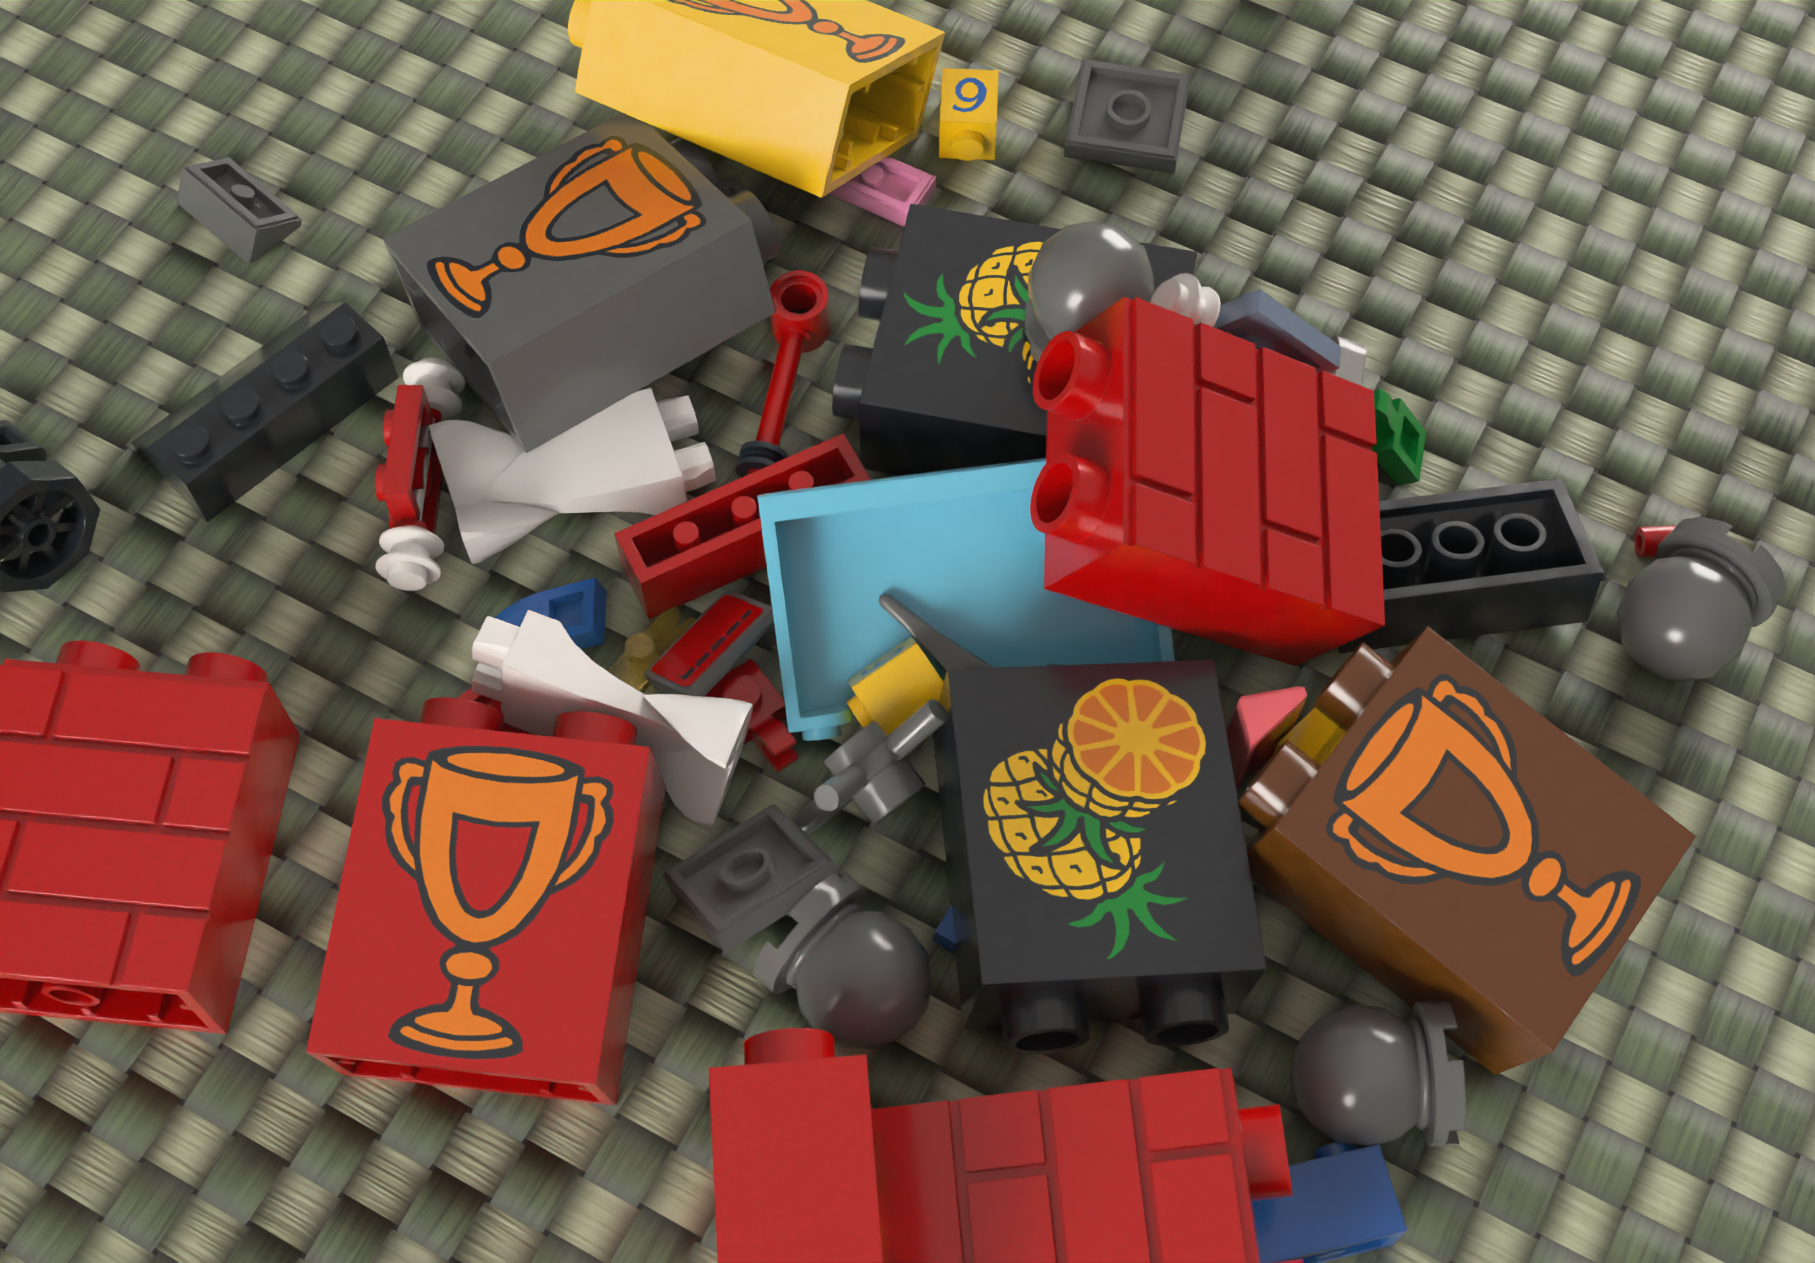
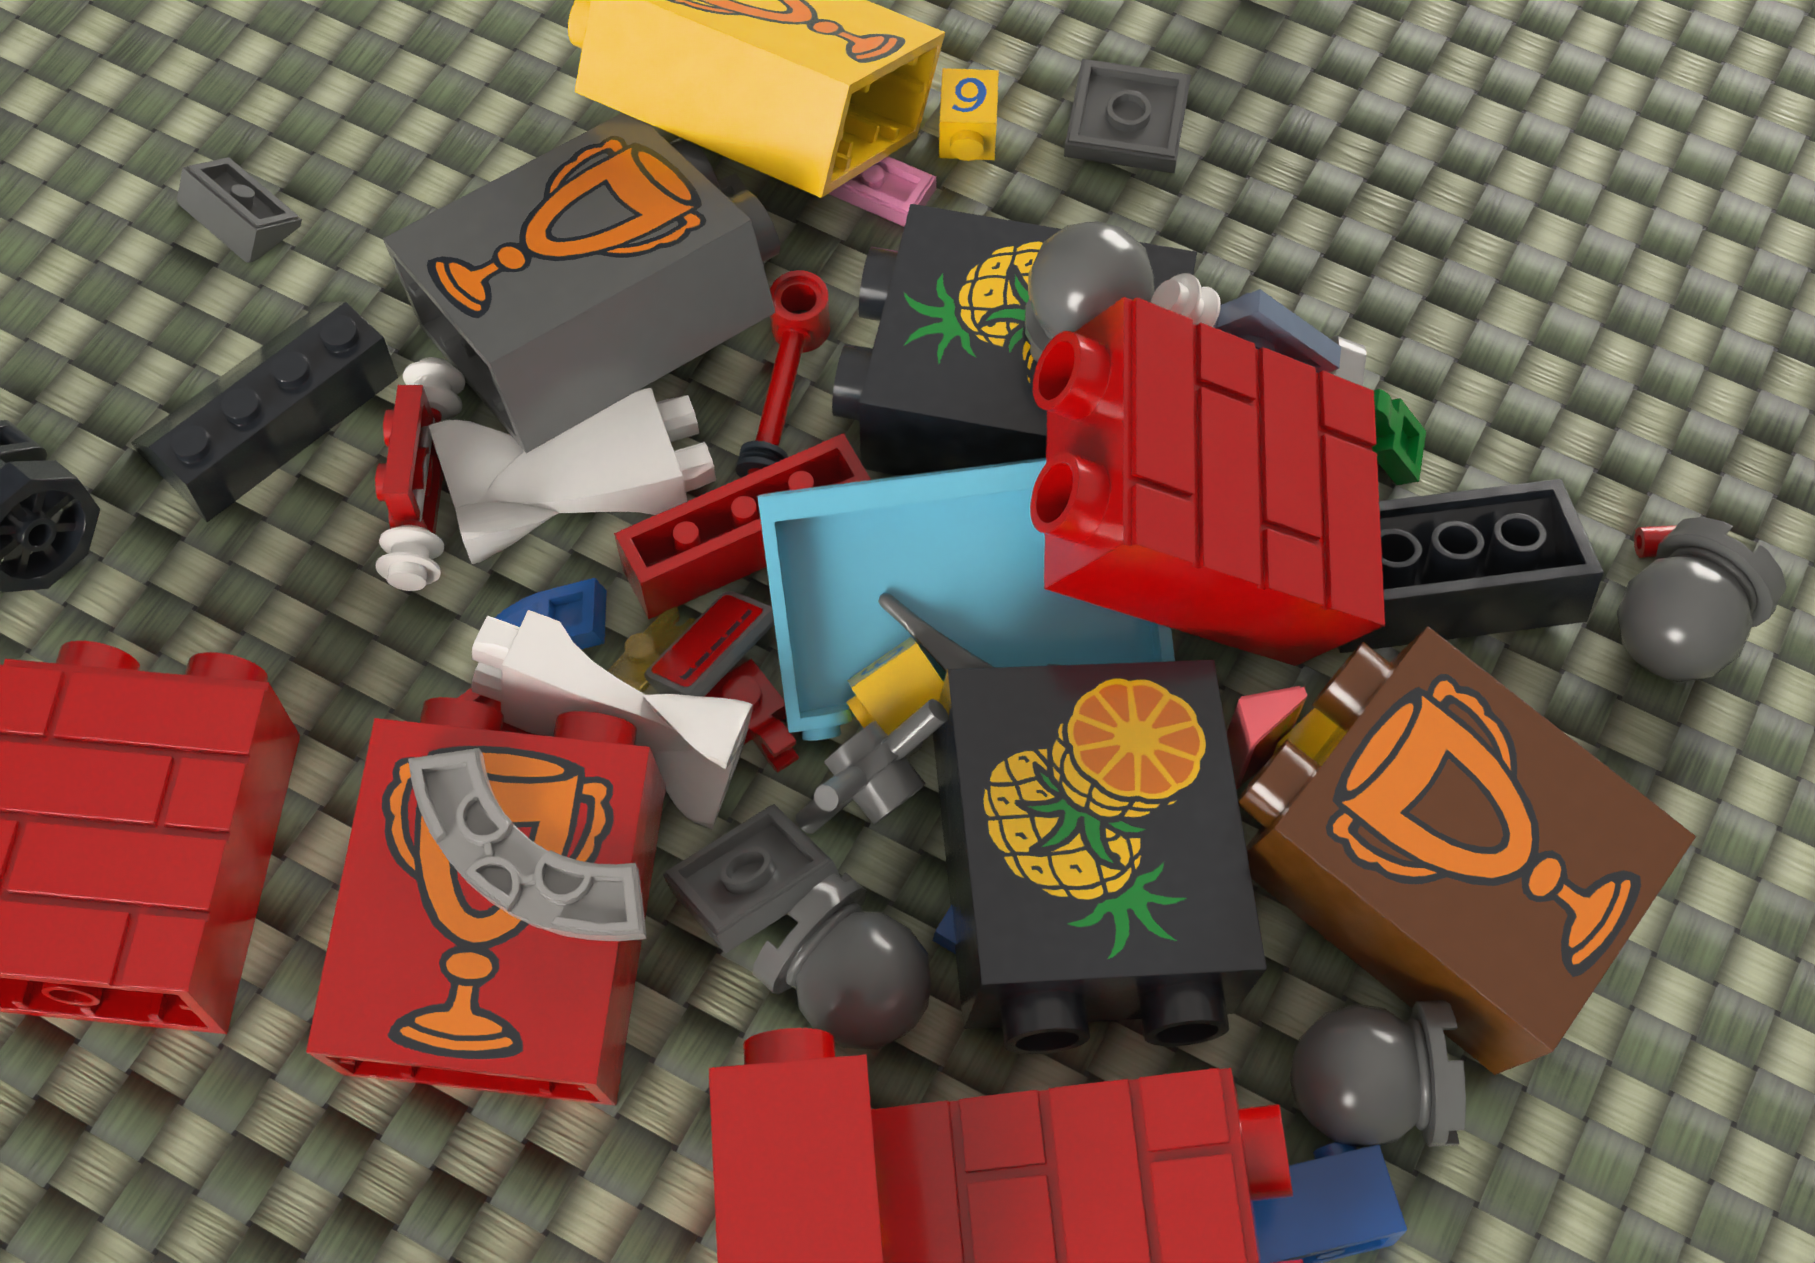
none -> light grey tile [408,748,647,941]

